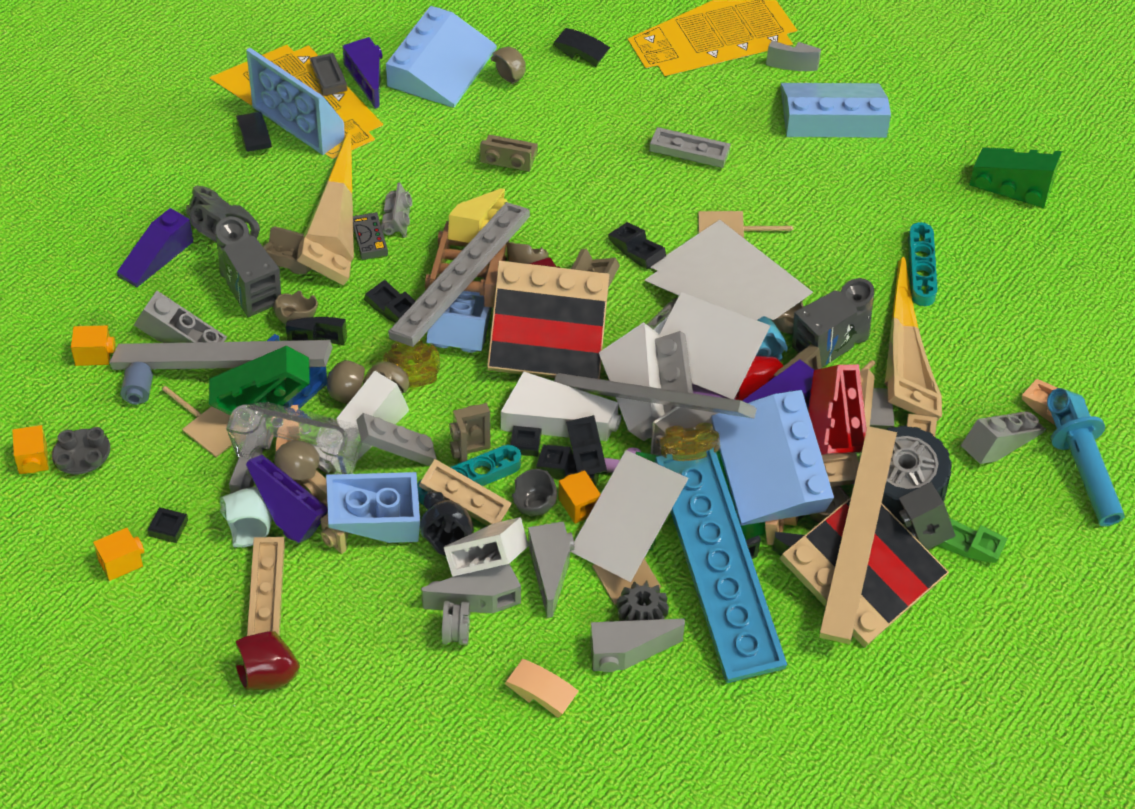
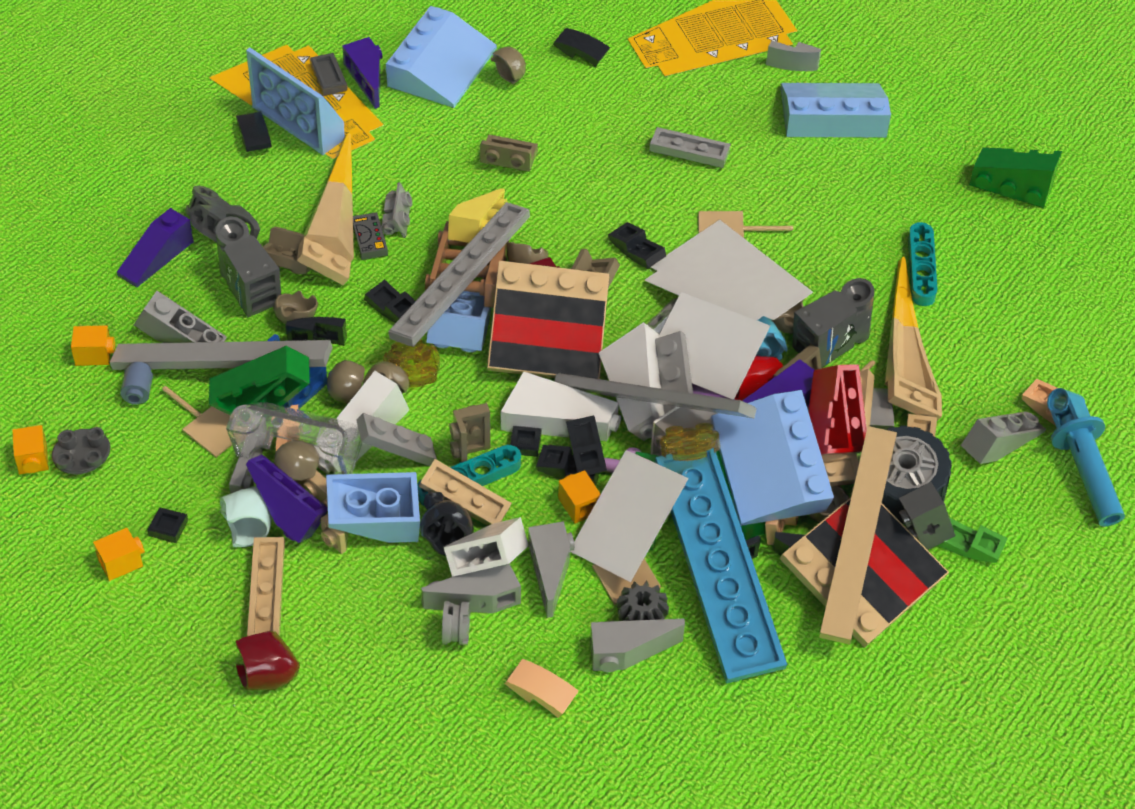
dark grey hair [512,469,557,516] -> none

